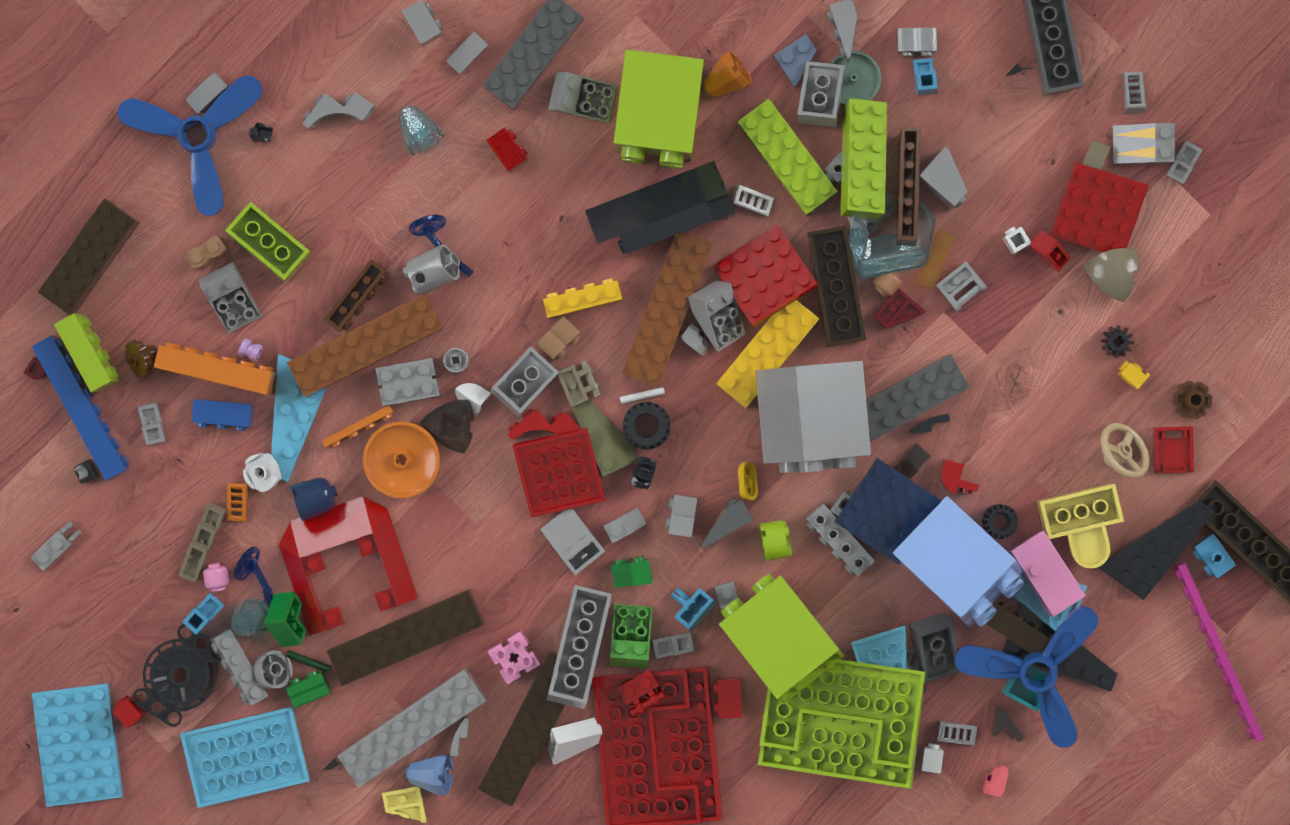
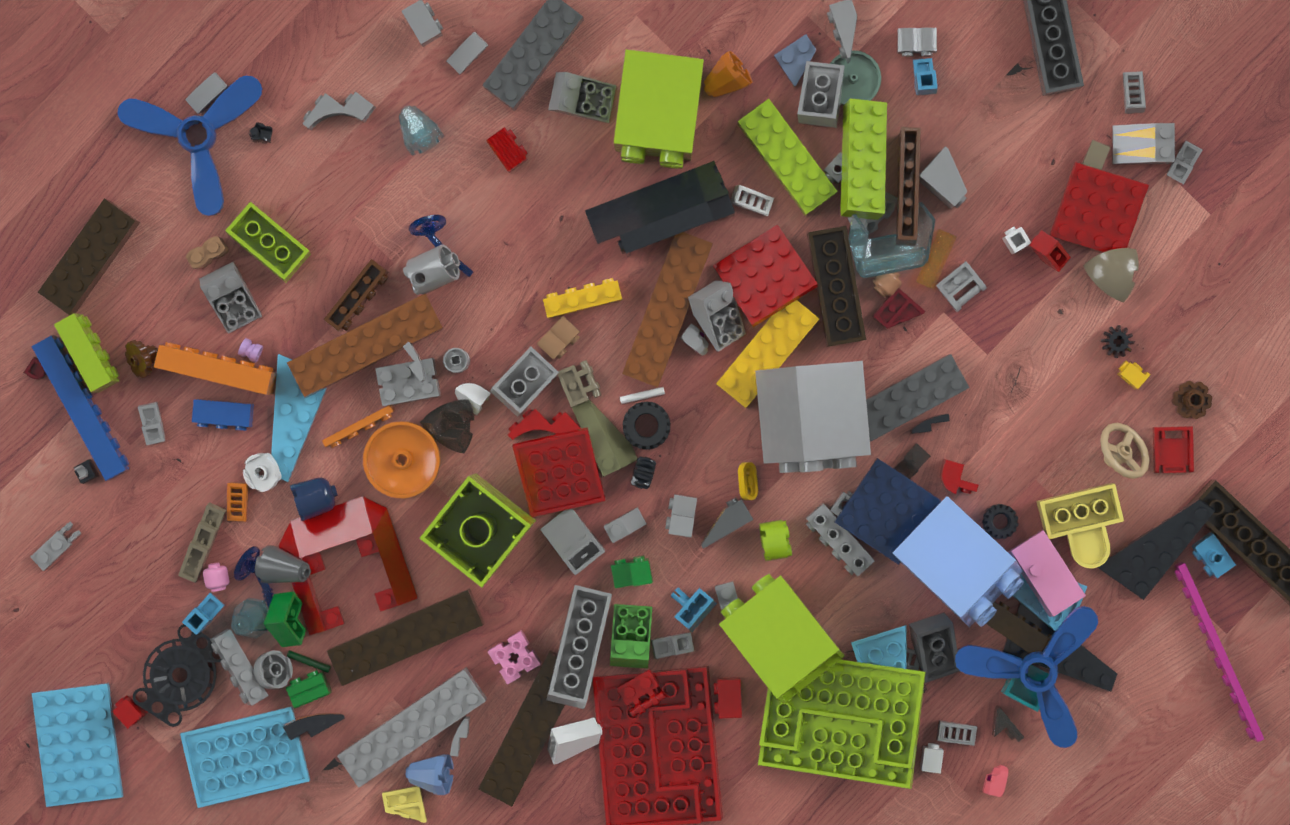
none -> dark grey cone [255,545,311,584]
none -> black slope [282,713,345,741]
none -> light grey slope [403,342,426,383]
none -> lime brick [420,473,536,588]

